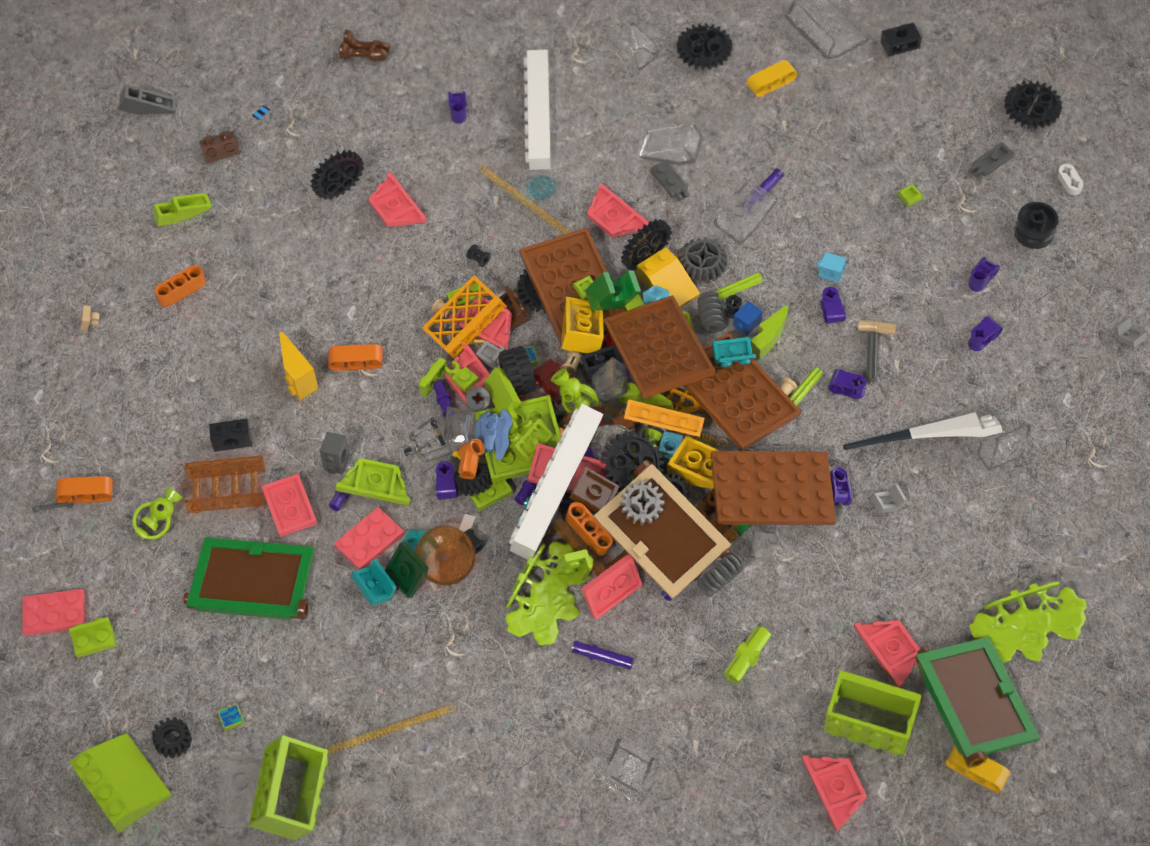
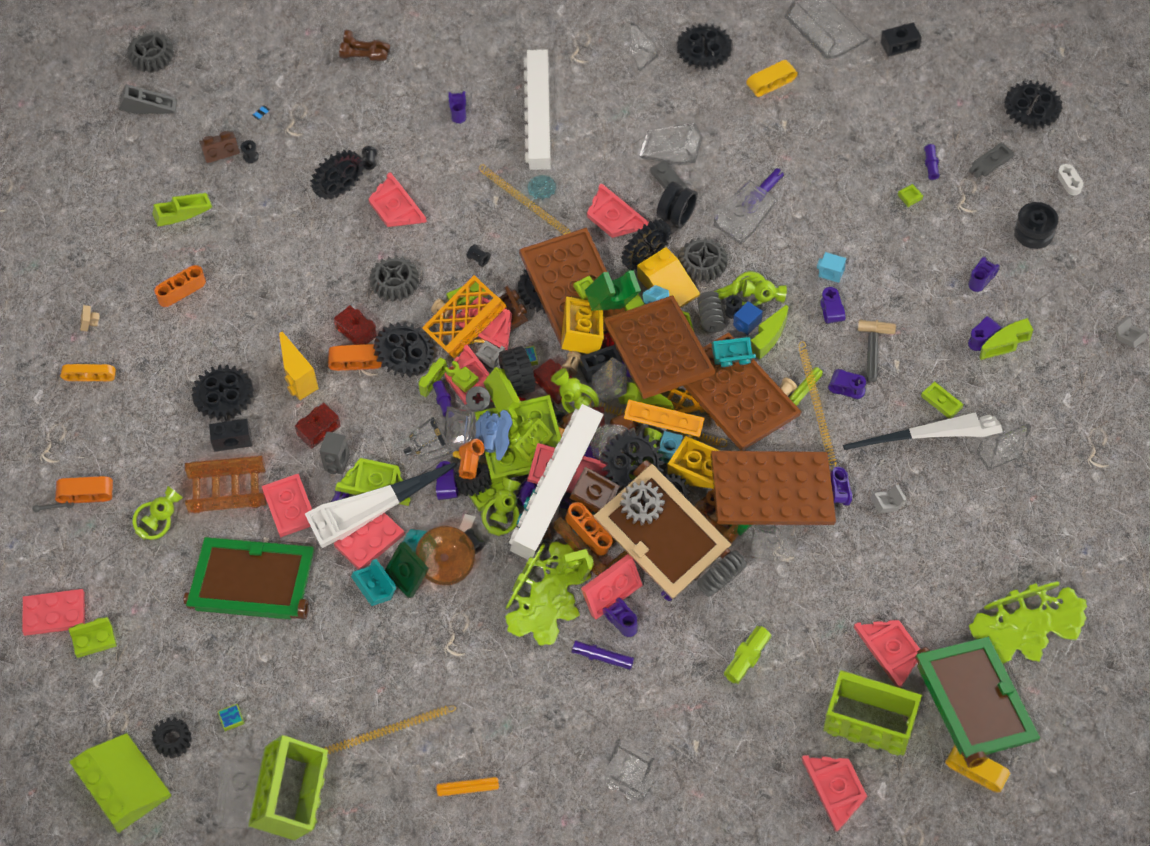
none -> light orange beam [60,364,116,381]
none -> dark grey gear [127,31,174,73]
none -> black gear [191,364,254,421]
none -> black bush [240,140,259,164]
none -> clear red brick [295,403,341,449]
none -> white plate [305,462,457,548]
none -> clear red brick [333,305,377,345]
none -> black bush [362,146,378,170]
none -> dark grey gear [369,255,419,302]
none -> black gear [373,322,434,378]
none -> light orange axle [436,777,499,796]
none -> lime piece [481,477,521,536]
none -> dark purple piece [602,597,638,637]
none -> black wheel [656,181,698,228]
none -> lime piece [731,271,787,306]
none -> yellow piece [799,341,837,470]
none -> lime plate [921,381,964,419]
none -> dark purple pin [924,144,940,180]
none -> lime slope [979,318,1033,360]

